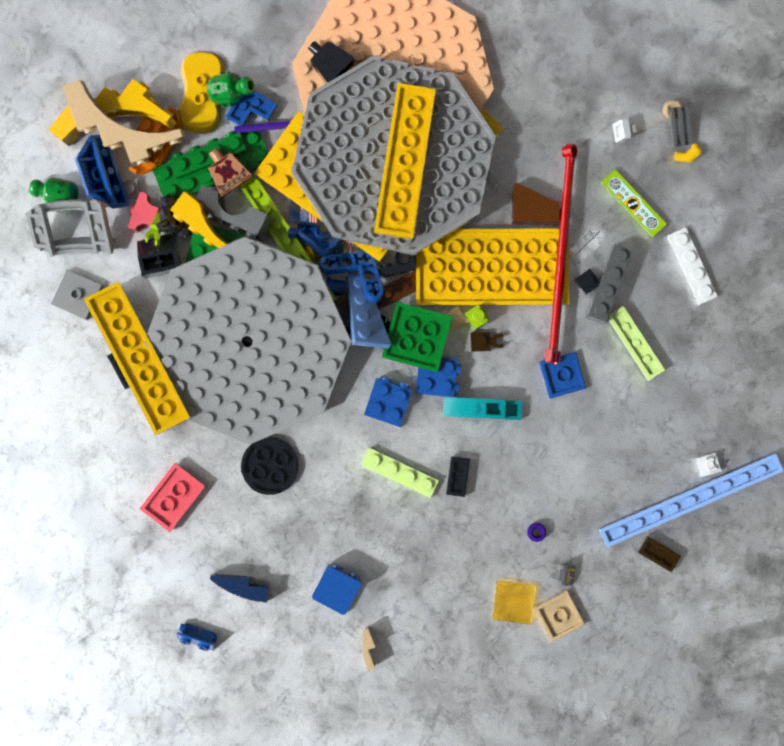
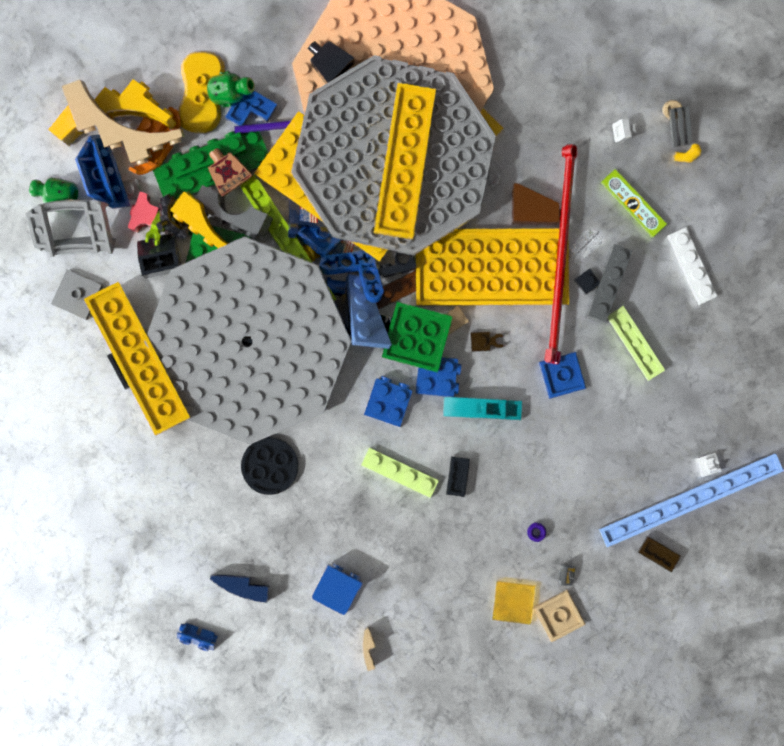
coral plate [140,463,206,532] -> none
lime brick [464,305,490,331] -> none

